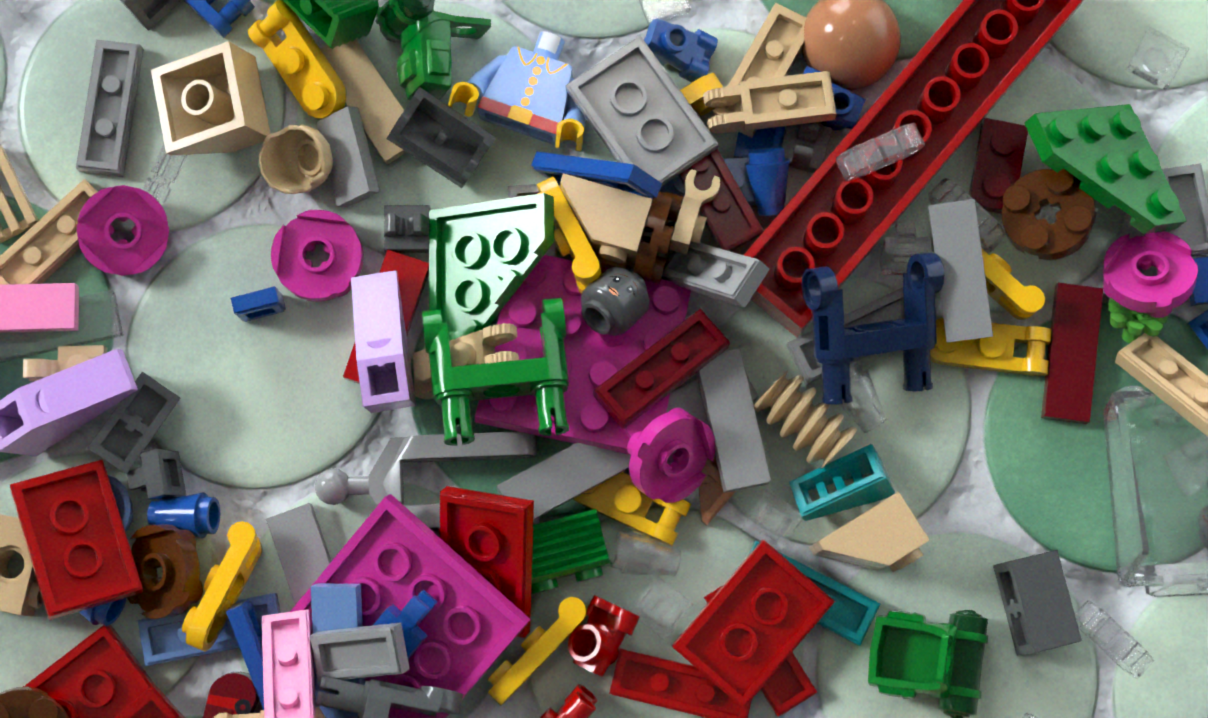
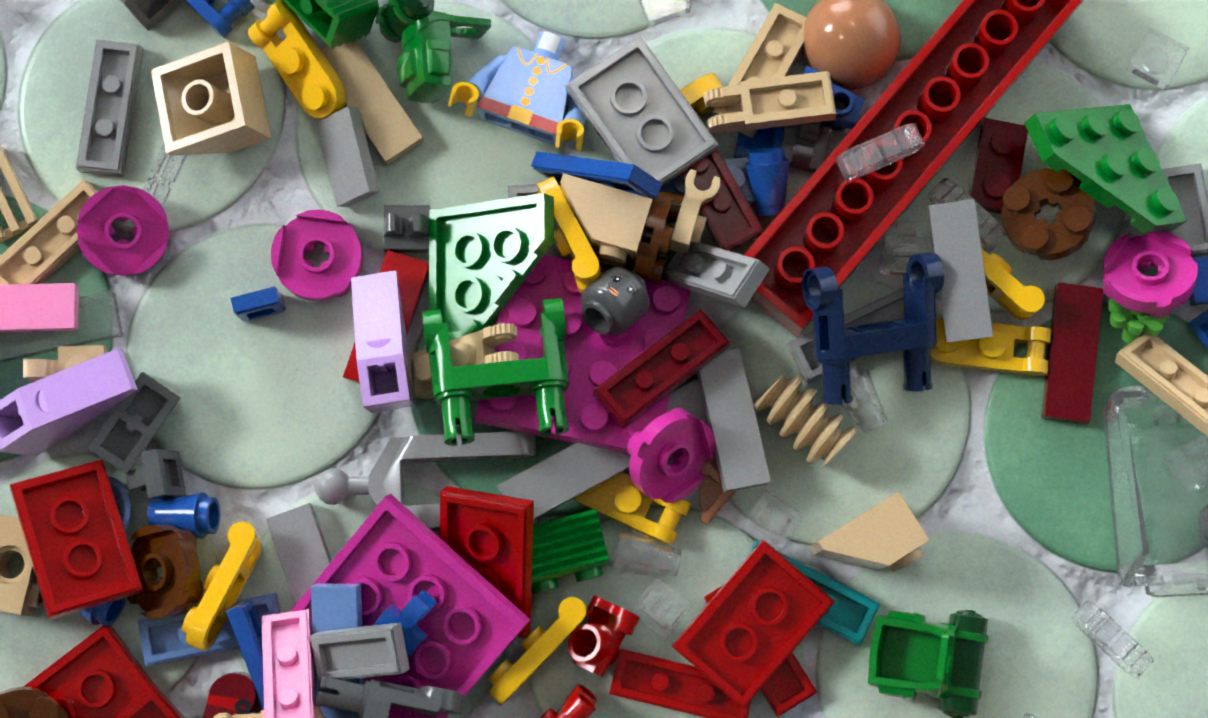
tan hair [259,124,333,194] -> none
dark grey hinge [386,87,496,188] -> none
blue plate [644,18,718,83] -> none
teal slope [789,443,895,521] -> none
dark grey hinge [993,550,1082,656] -> none

